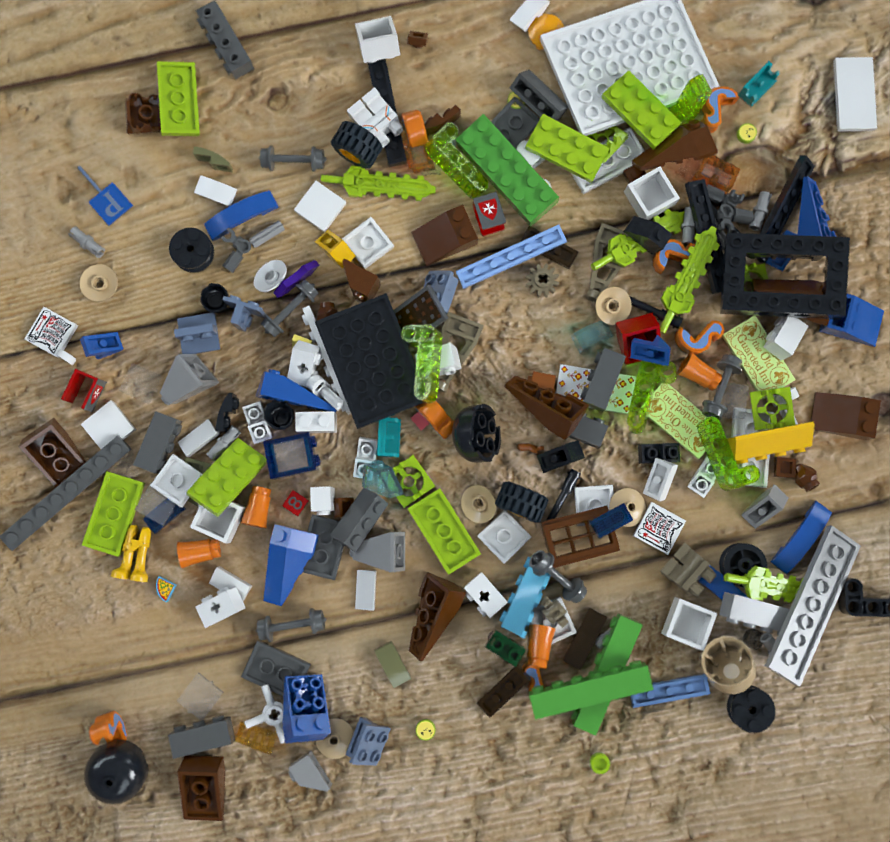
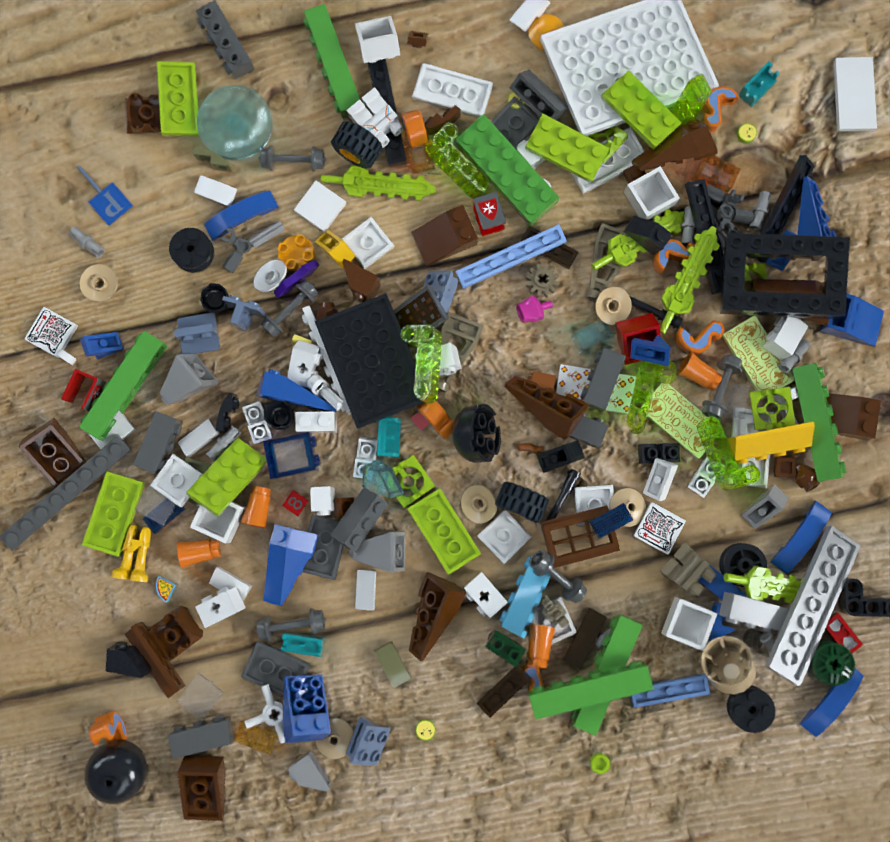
none -> bright green brick [79,331,168,441]
none -> black slope [105,642,152,678]
none -> reddish brown fence [125,622,186,698]
none -> reddish brown slope [147,606,203,662]
none -> clear light blue dish [197,85,273,160]
none -> light orange dish [278,234,315,272]
none -> teal hinge [281,631,325,657]
none -> bright green brick [303,4,360,119]
none -> white tile [412,63,493,118]
none -> dark pink piece [516,296,553,323]
none -> blue slope [707,602,735,642]
none -> light grey pin [778,339,811,373]
none -> bright green brick [792,363,847,482]
none -> blue slope [799,669,864,737]
none -> dark green wheel [806,639,855,686]
none -> red piece [825,612,863,653]

